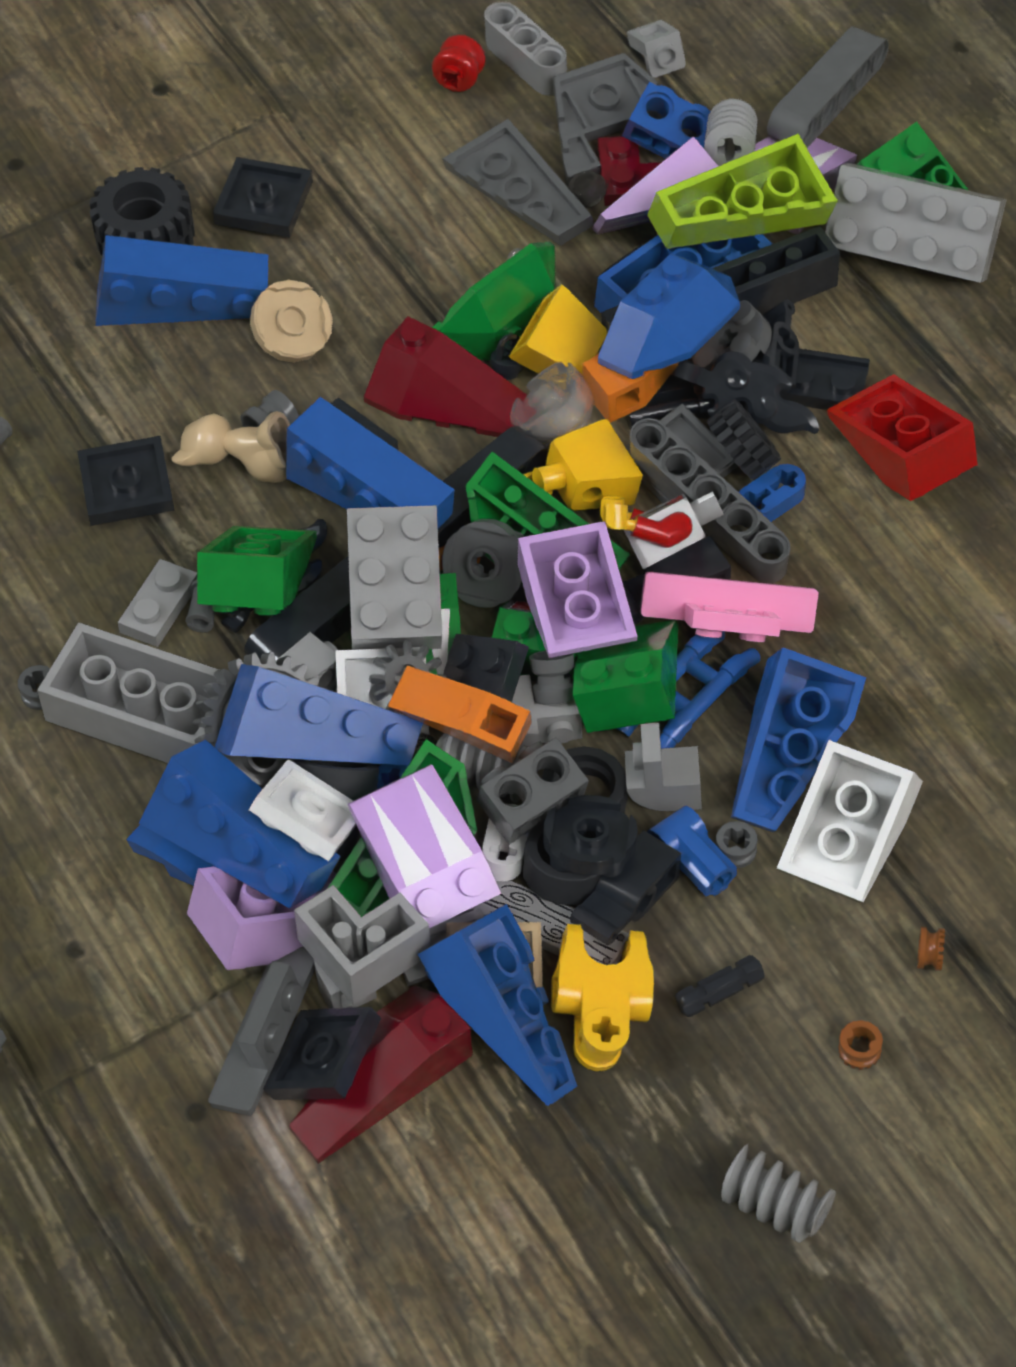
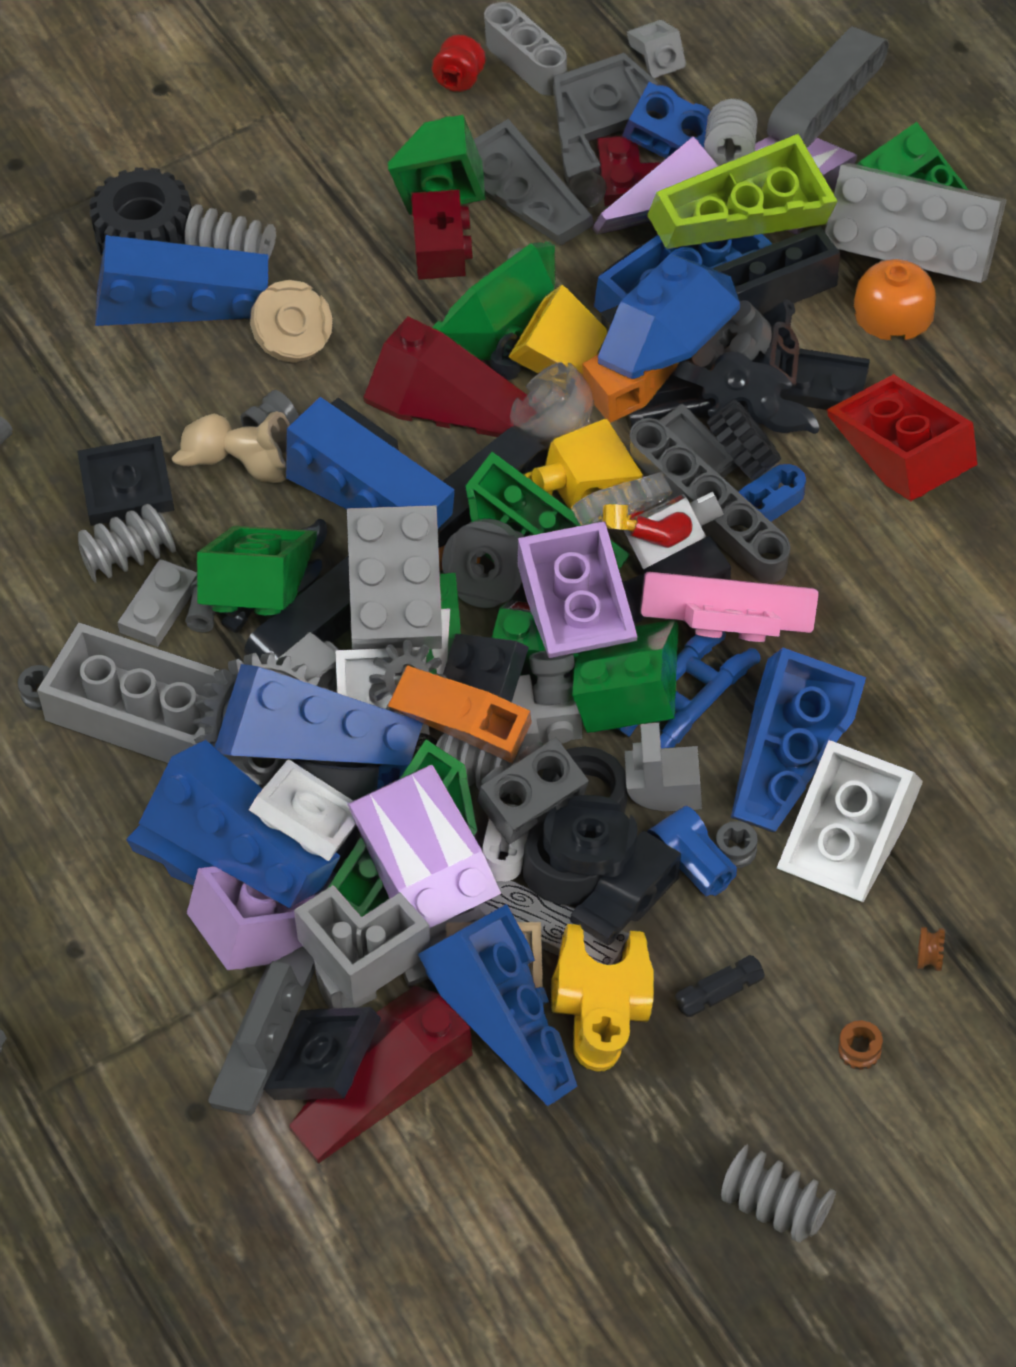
black plate [213,157,313,237] -> none
none -> light grey piece [78,504,176,583]
none -> light grey piece [185,205,276,259]
none -> green slope [388,115,486,215]
none -> dark red brick [411,190,473,280]
none -> clear beam [571,472,673,526]
none -> orange cylinder [854,259,936,340]

